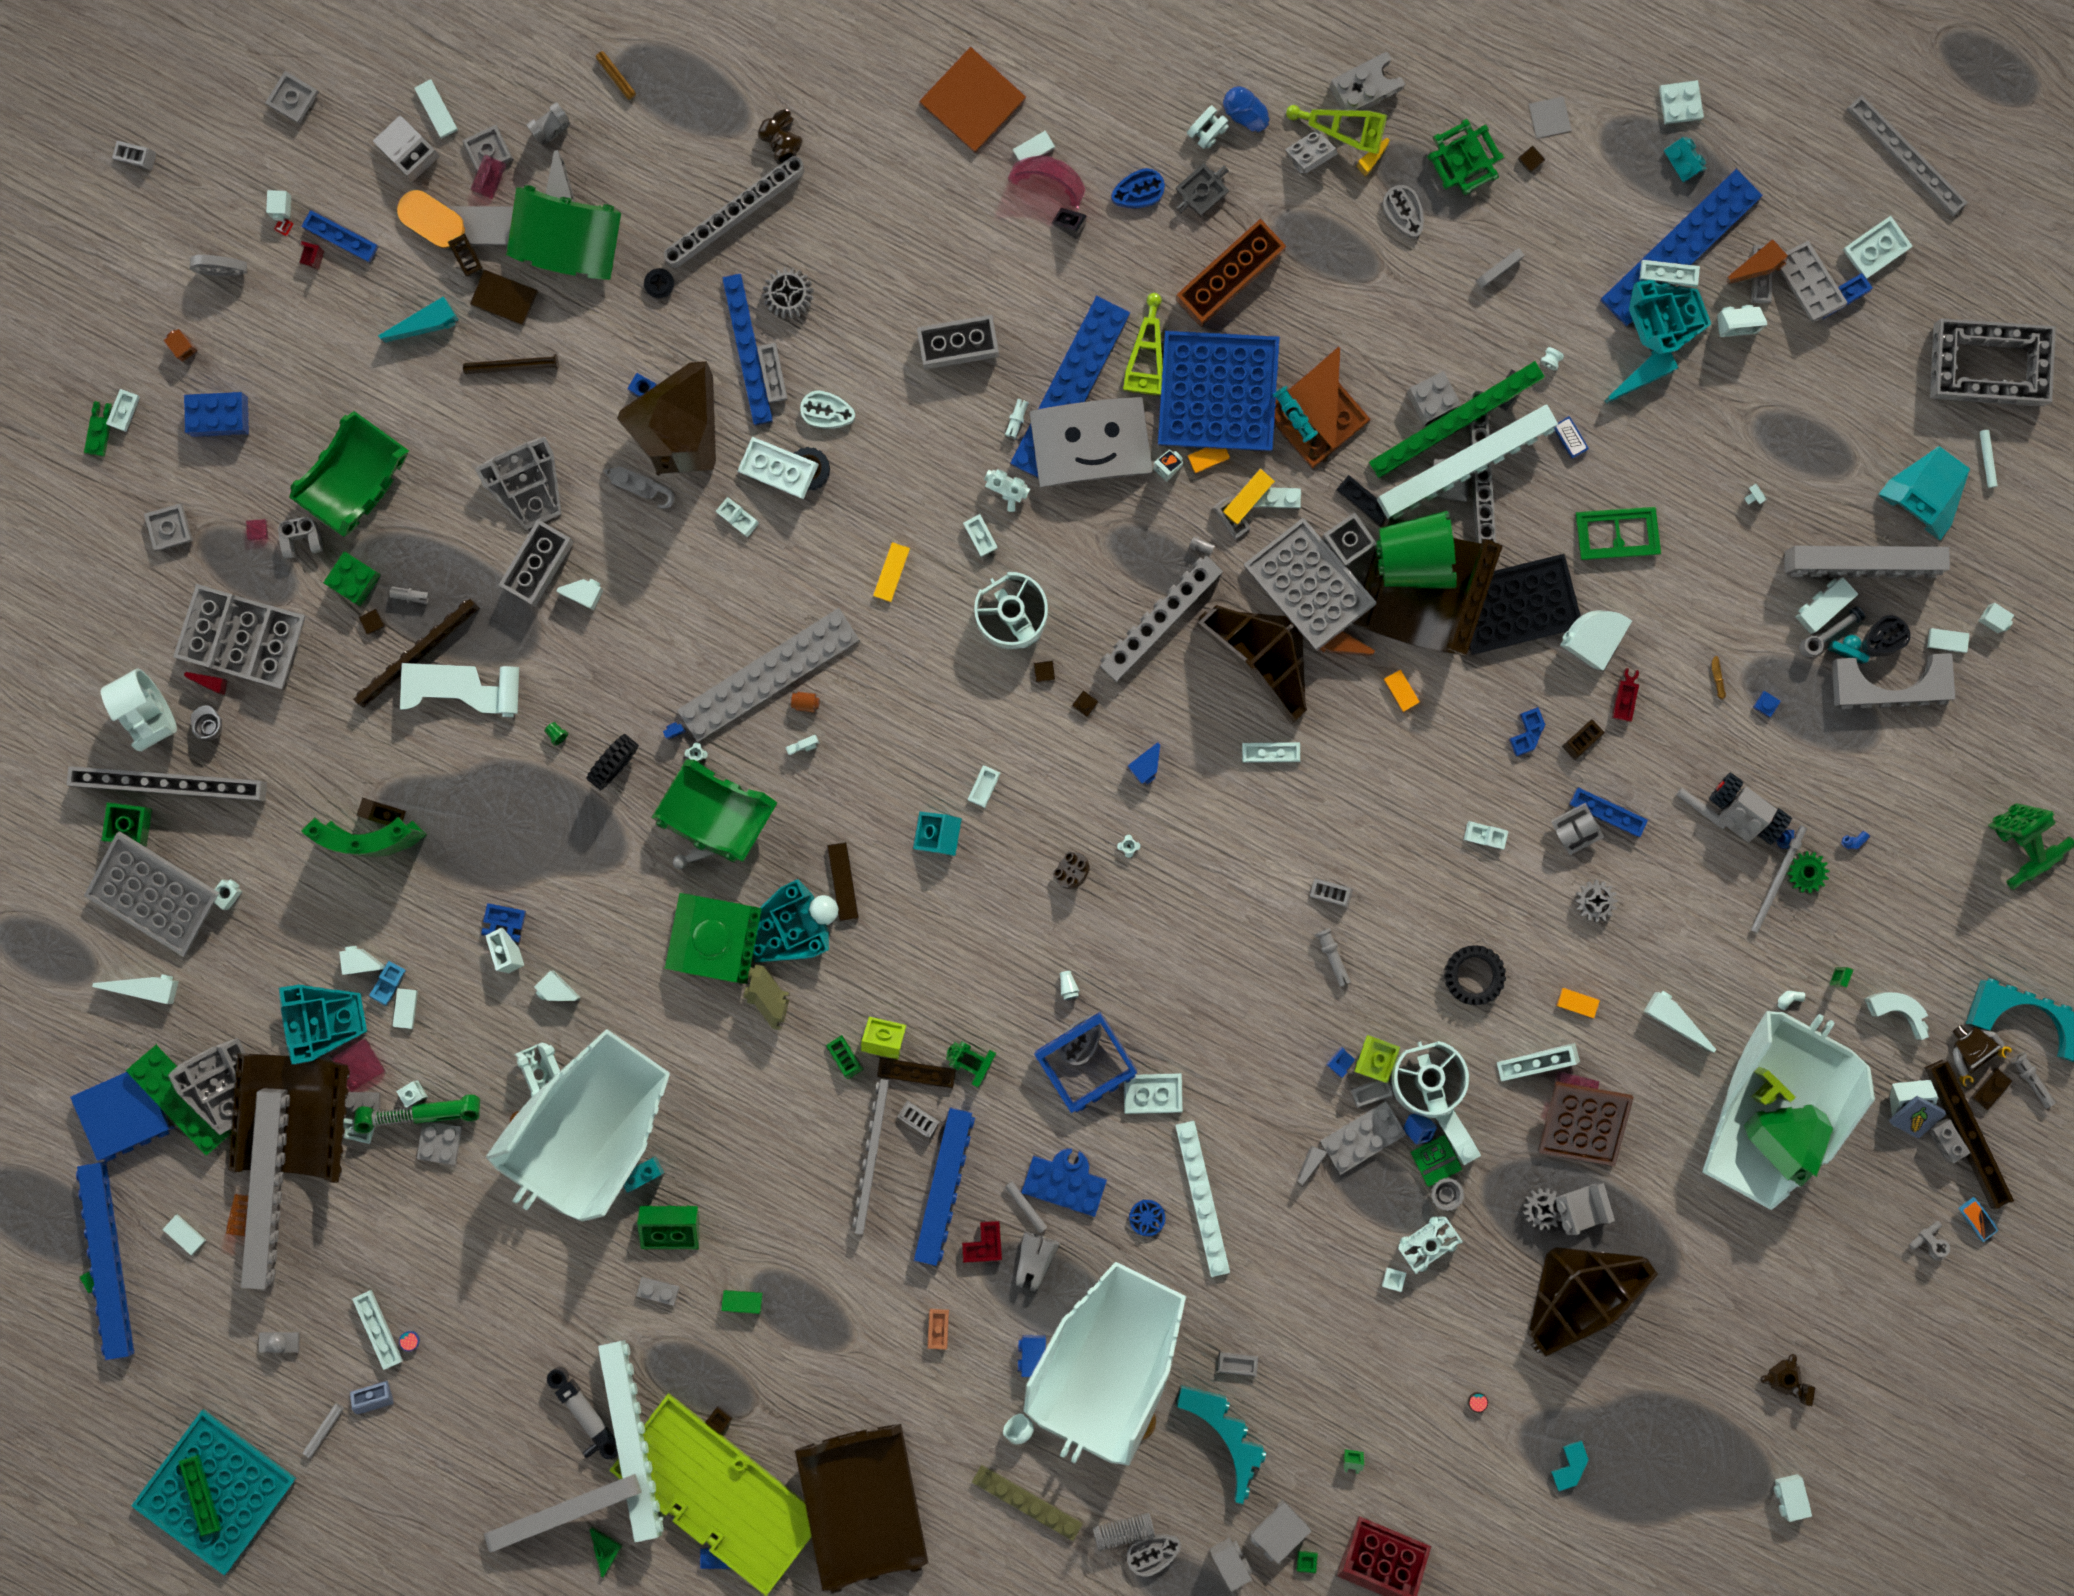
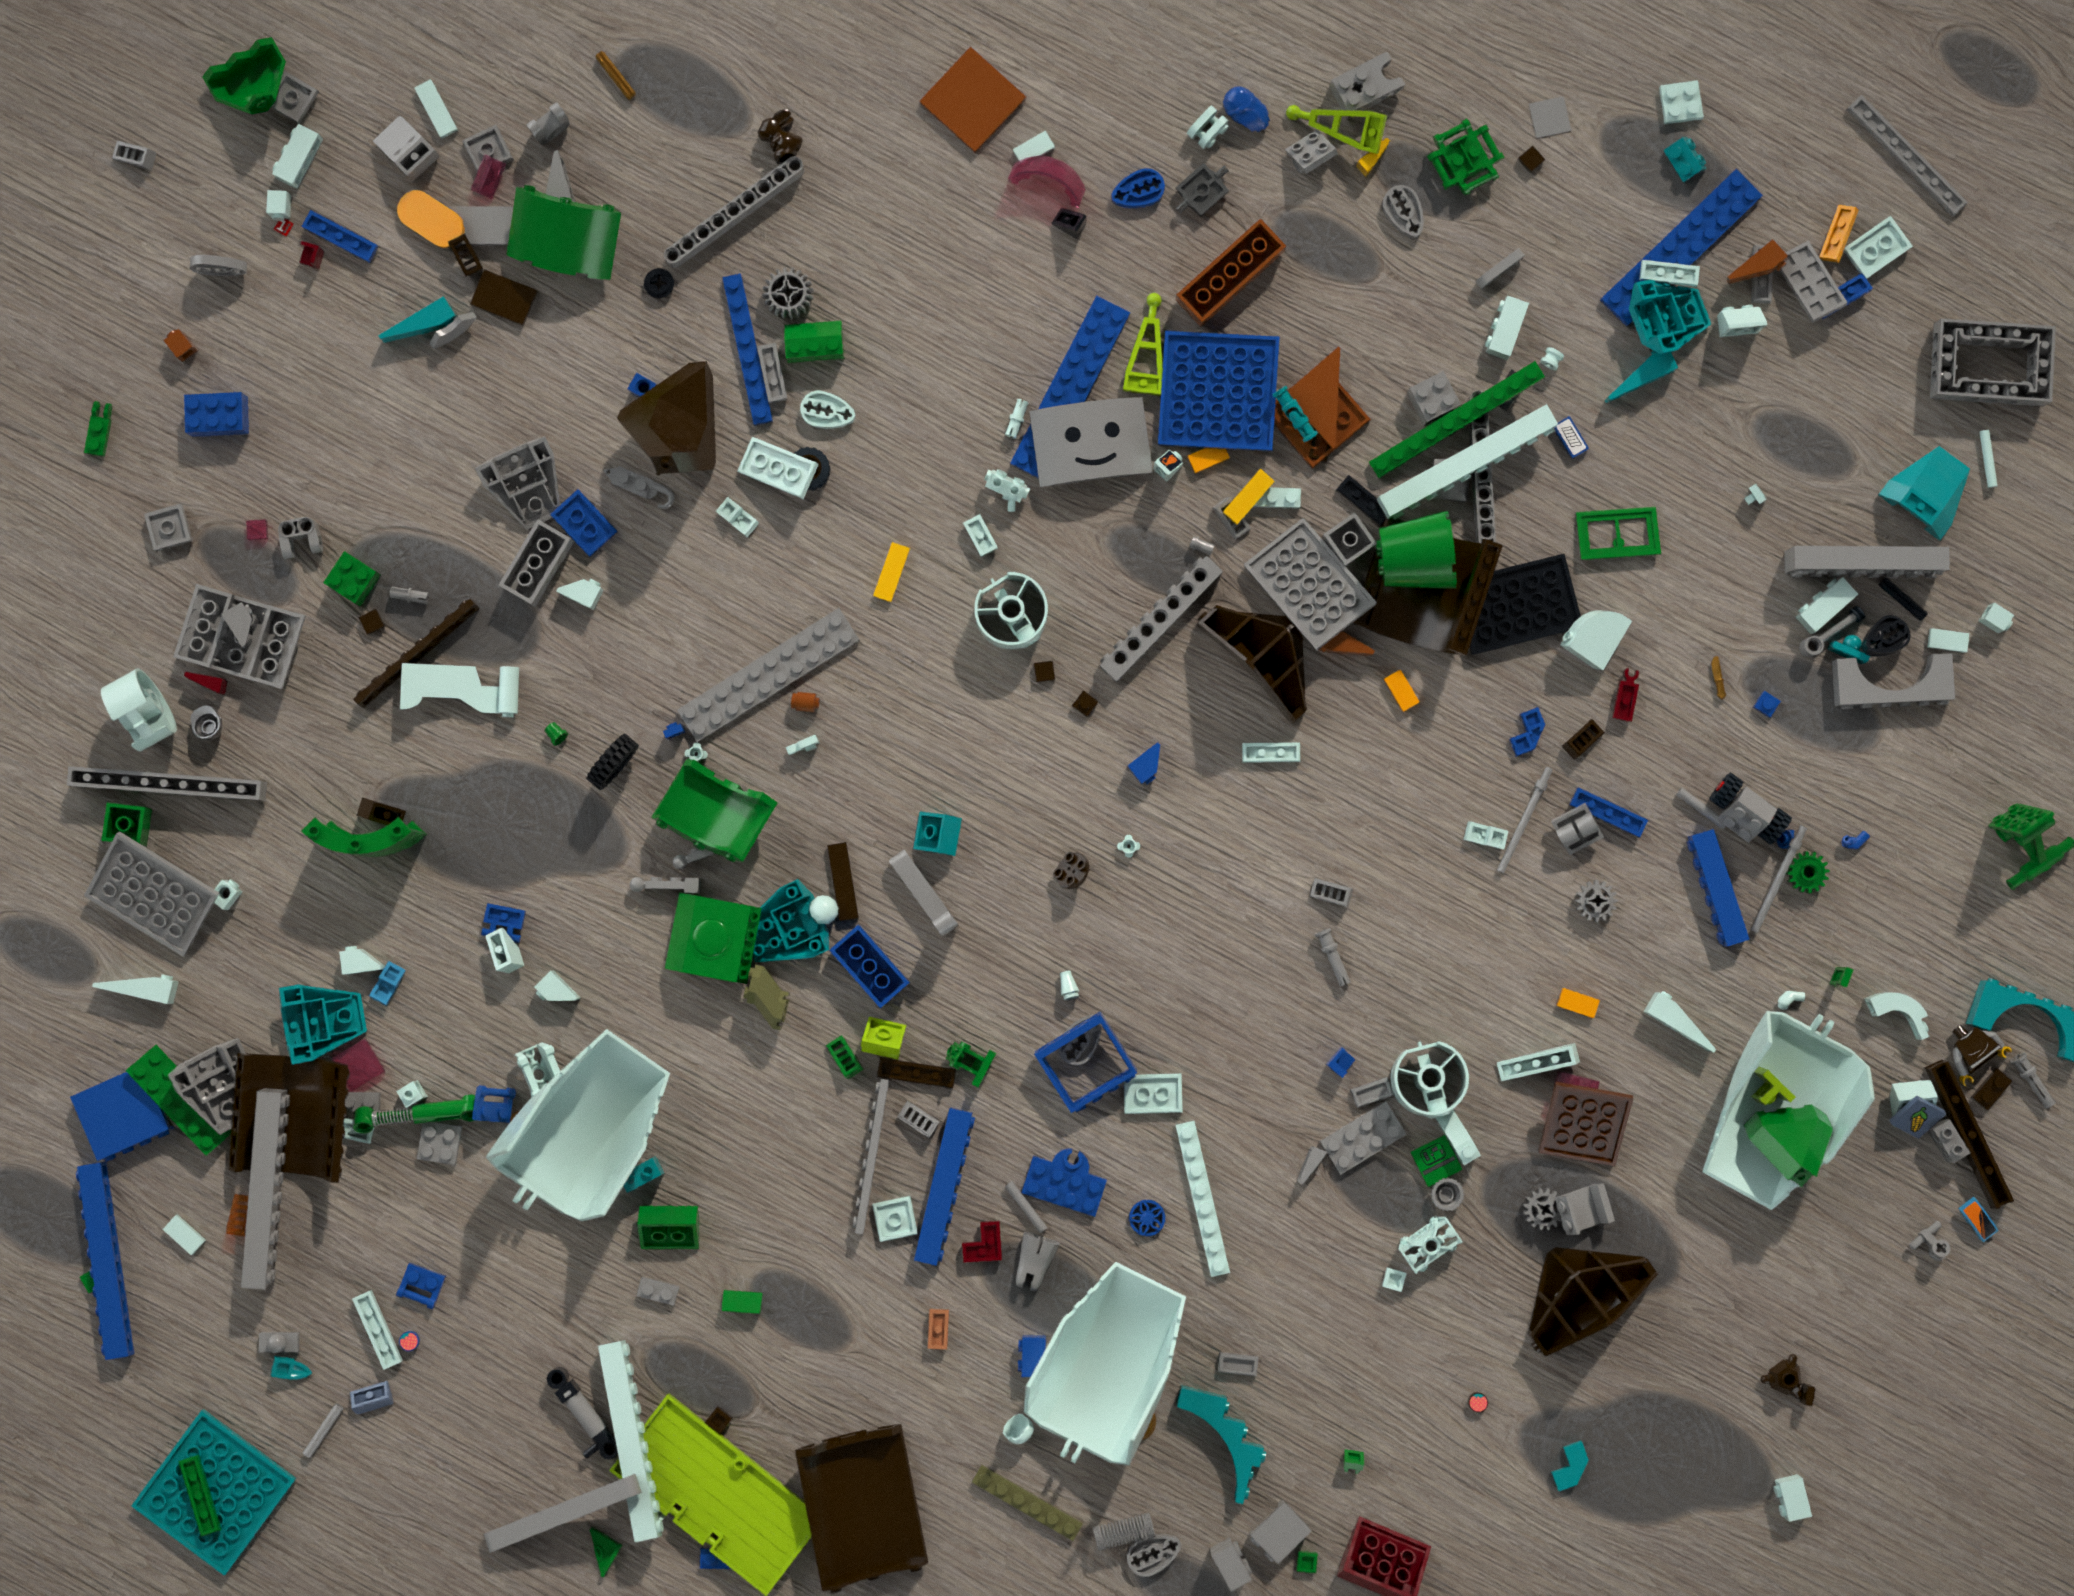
light aqua plate [106,389,140,432] -> none
green panel [289,411,409,537] -> none
light aqua tile [393,988,418,1029] -> none
dark brown axle [463,354,559,374] -> none
light grey brick [917,315,999,370] -> none
light aqua tile [968,765,1001,808] -> none
lime bracket [1354,1035,1400,1084] -> none
blue panel [1403,1114,1437,1145] -> none
black tyre [1444,945,1506,1005] -> none
none -> green panel [202,37,286,114]
none -> light grey slope [221,602,253,648]
none -> teal plate [270,1356,312,1380]
none -> light aqua brick [272,124,323,189]
none -> blue plate [396,1263,446,1310]
none -> light grey tile [430,312,476,349]
none -> blue plate [472,1085,516,1123]
none -> blue tile [550,489,618,557]
none -> light grey plate [629,877,701,893]
none -> green slope [784,321,845,363]
none -> blue brick [829,924,910,1008]
none -> light aqua tile [872,1196,918,1242]
none -> light grey beam [888,849,959,937]
none -> light aqua brick [1485,295,1529,360]
none -> light grey bar [1497,767,1553,874]
none -> blue brick [1687,829,1750,947]
none -> light orange plate [1819,205,1859,263]
none -> black axle [1879,577,1928,621]

